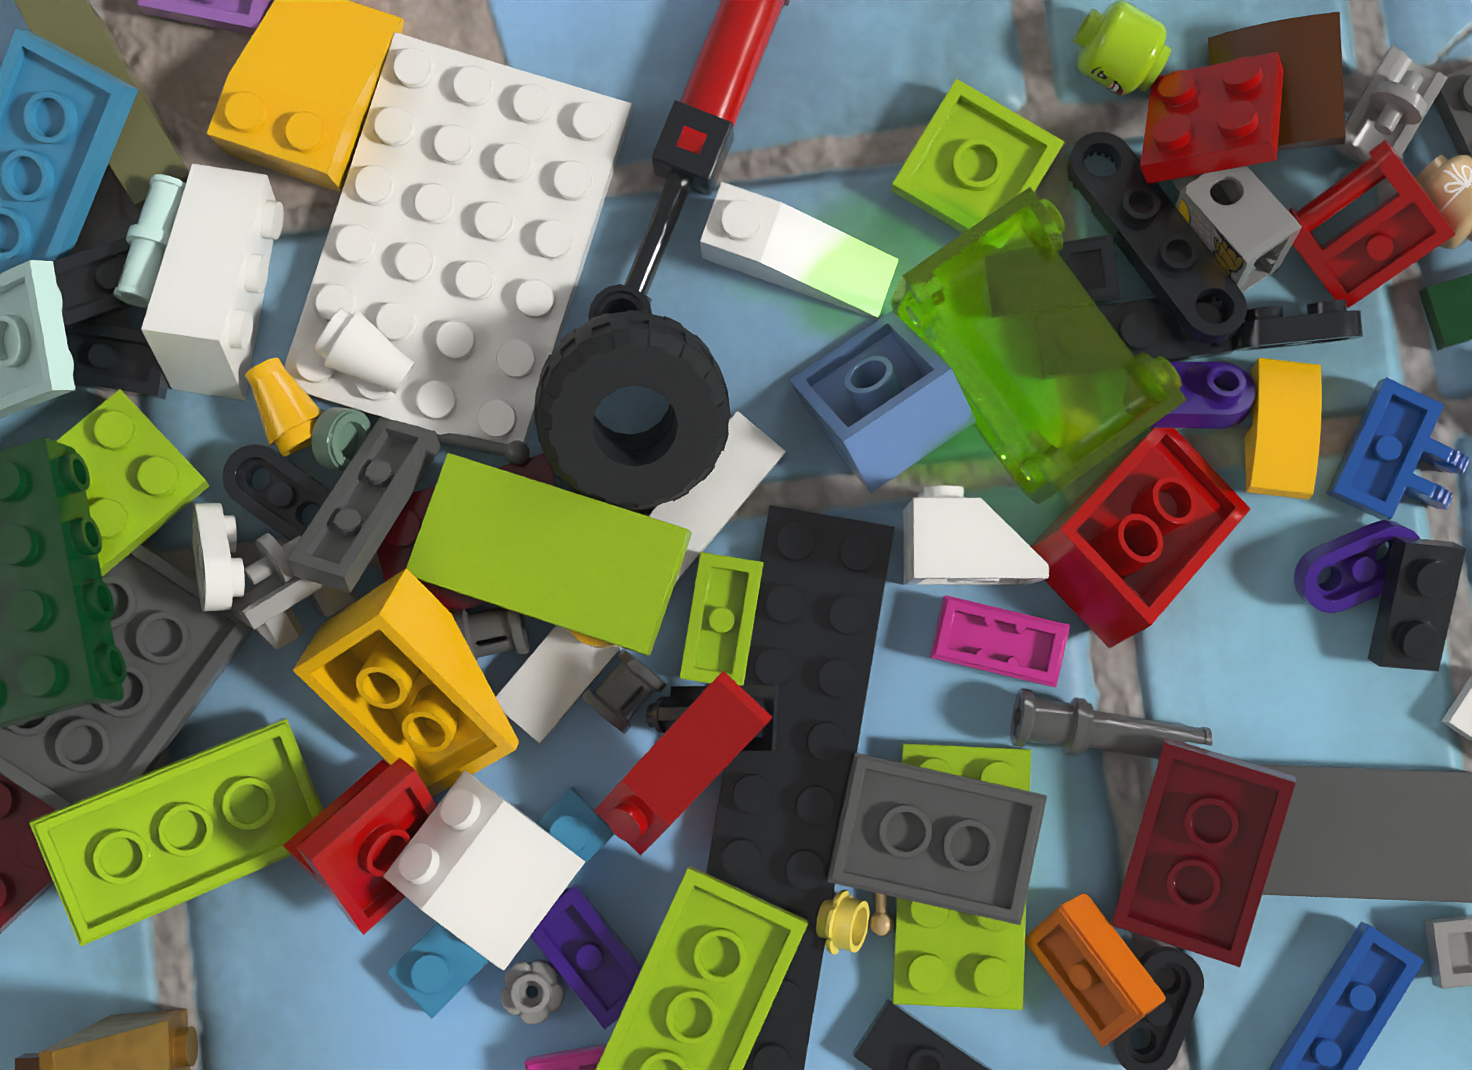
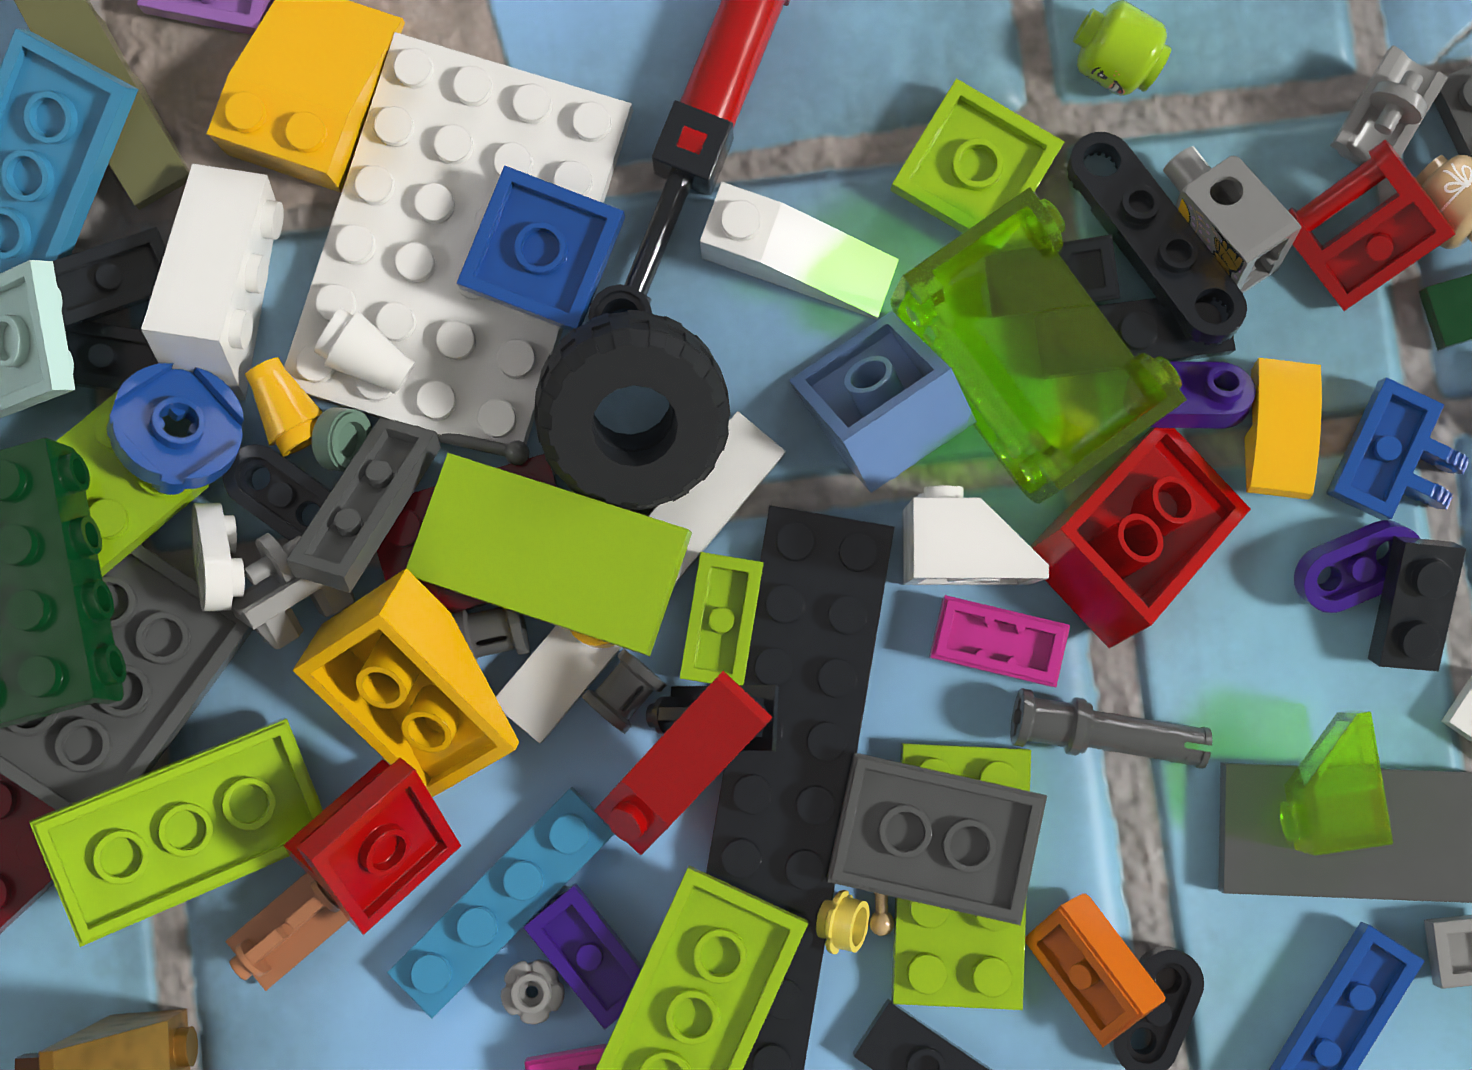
light aqua pin [113,174,186,308] -> none
white slope [383,770,585,970] -> none
dark red plate [1111,737,1296,967] -> none
red plate [1140,52,1284,184] -> none
reddish brown slope [1208,11,1346,157] -> none
black plate [1233,300,1363,351] -> none
none -> blue plate [107,363,244,495]
none -> nougat hinge [225,872,348,991]
none -> blue plate [456,165,625,331]
none -> clear neon green slope [1280,710,1393,856]

